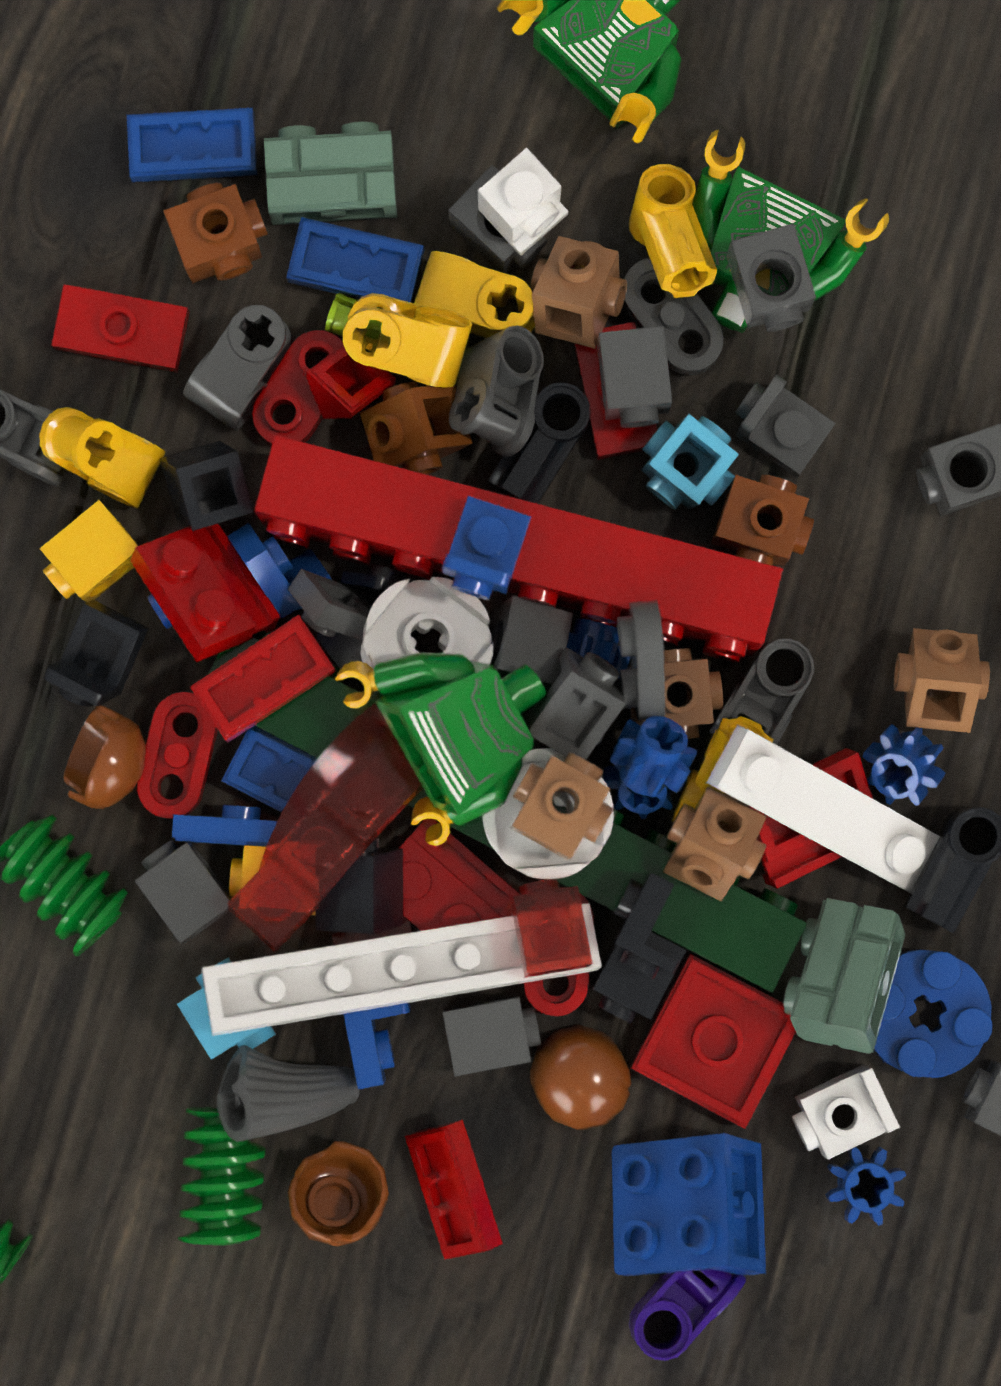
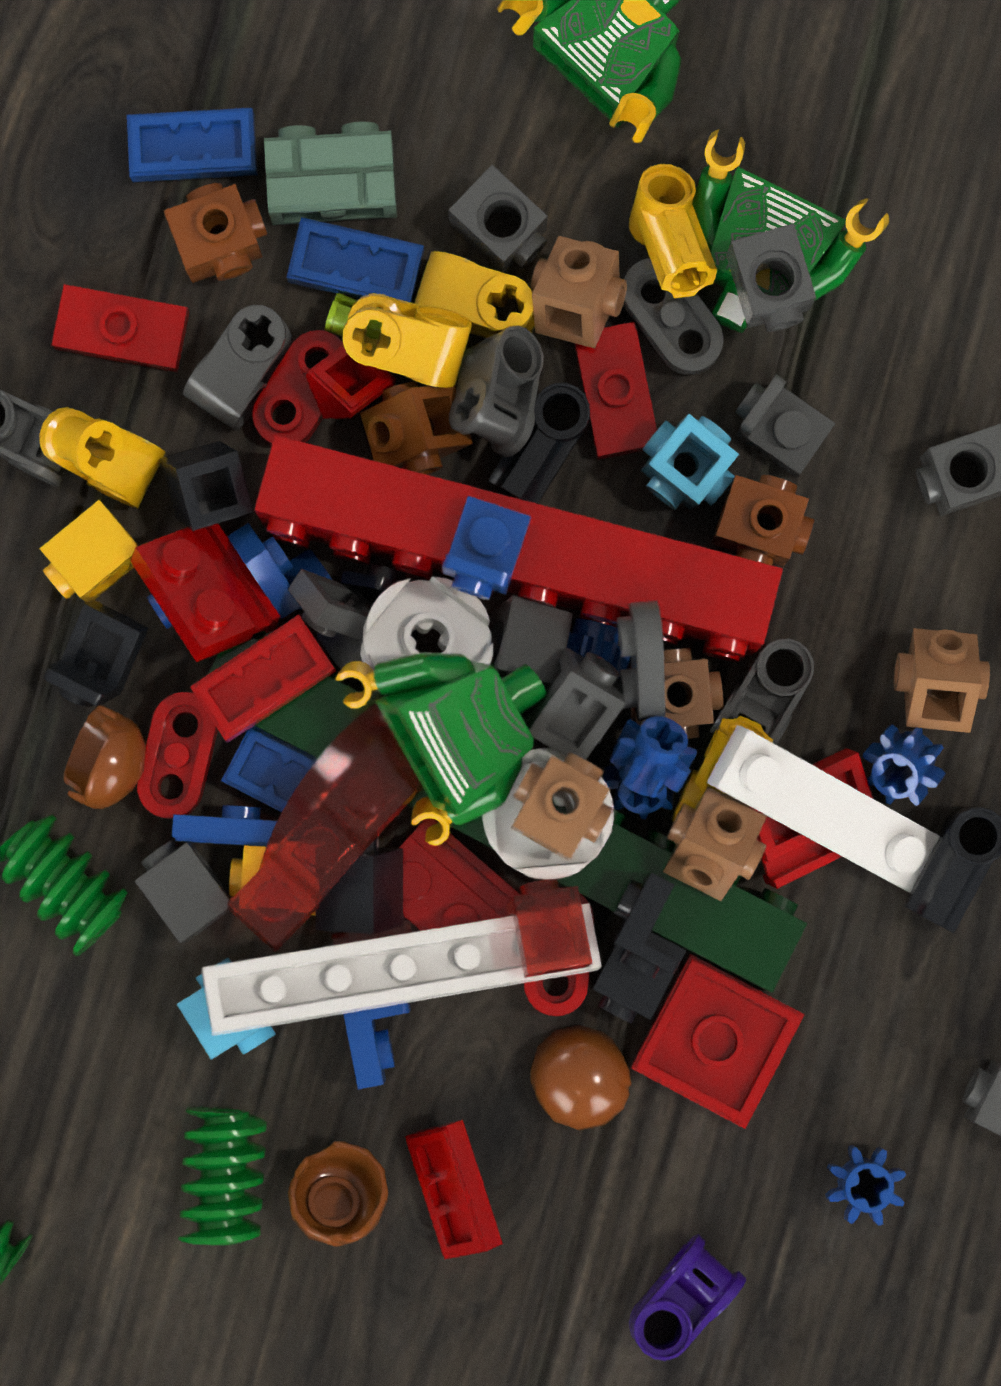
dark grey piece [217,1045,360,1142] -> none
dark grey brick [443,995,541,1076] -> none
white brick [478,147,569,256] -> none
dark grey brick [597,326,672,428] -> none
blue bracket [612,1133,766,1276] -> none
sand green brick [784,898,905,1054] -> none
white brick [792,1064,900,1159] -> none
blue plate [874,949,993,1078] -> none

